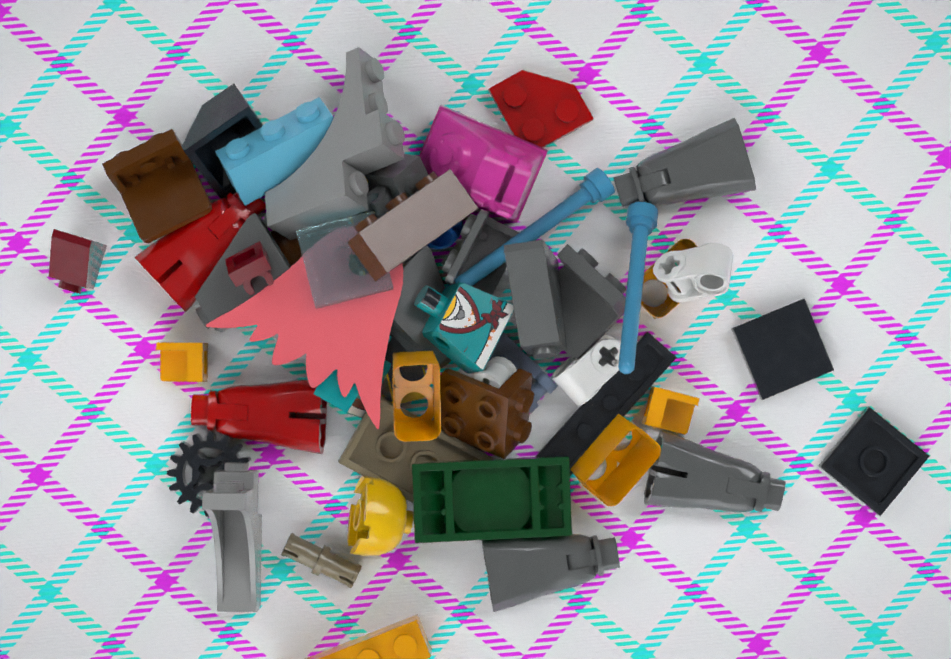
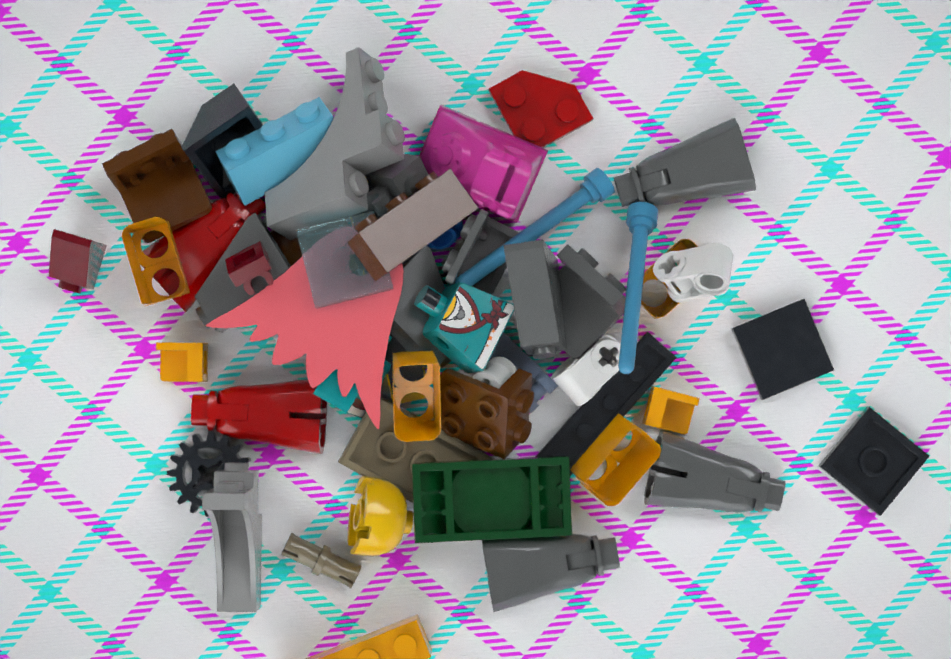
none -> light orange piece [122,217,190,306]

